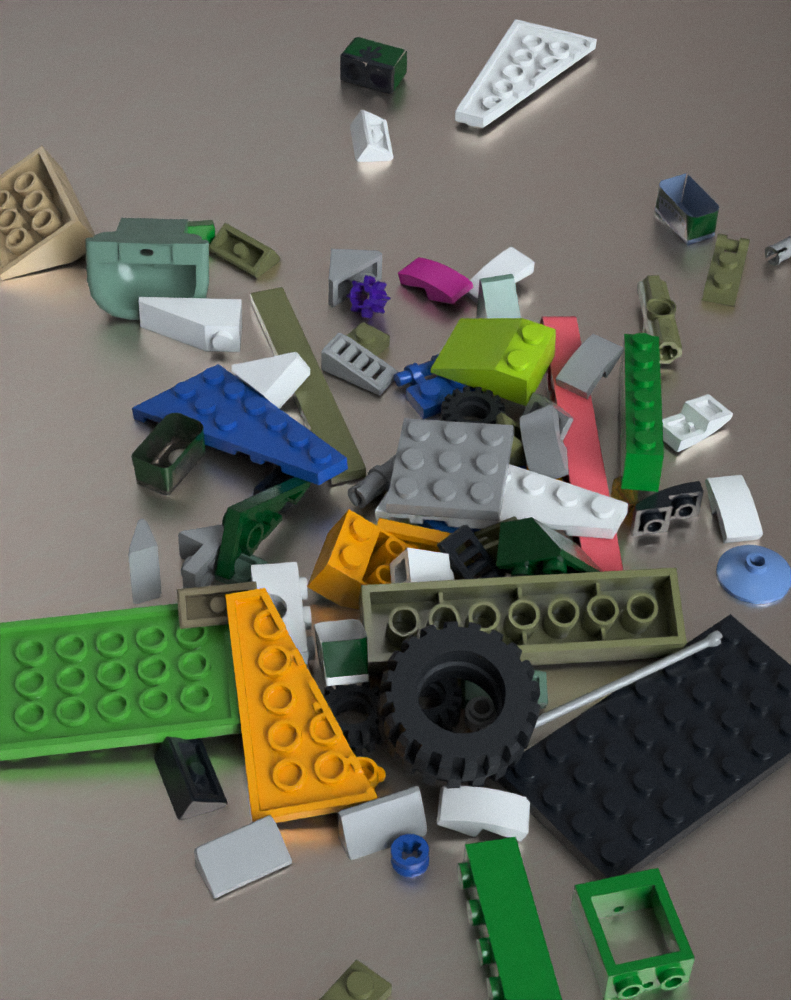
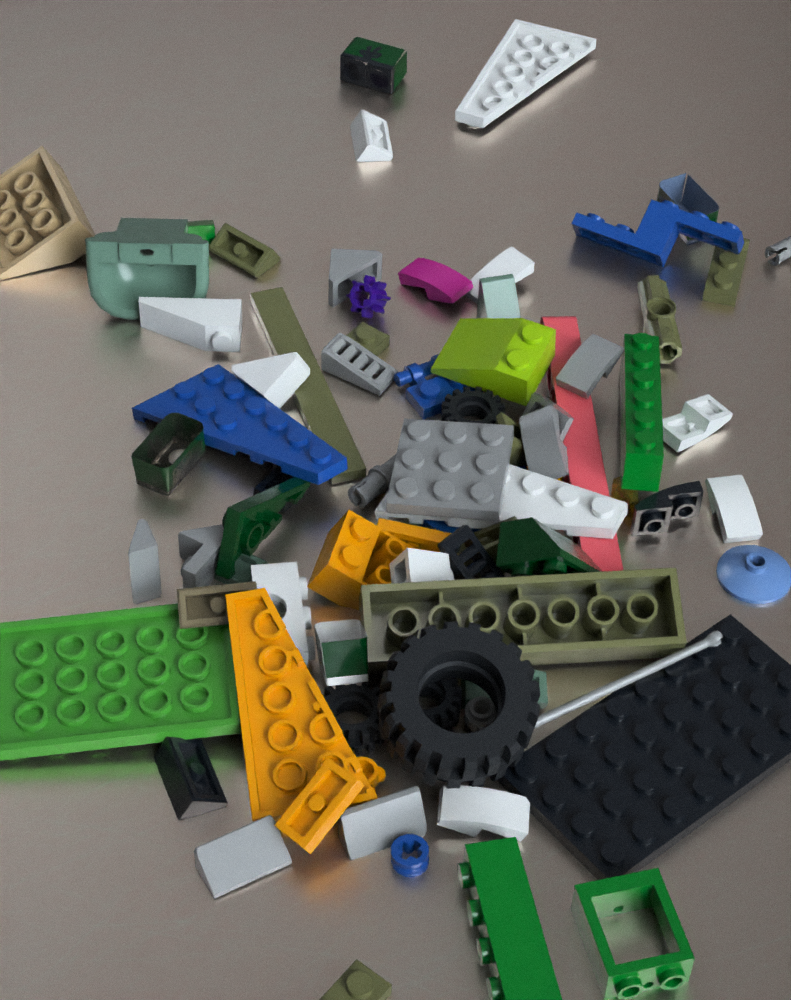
none -> light orange plate [274,757,365,855]
none -> blue bracket [571,199,744,267]

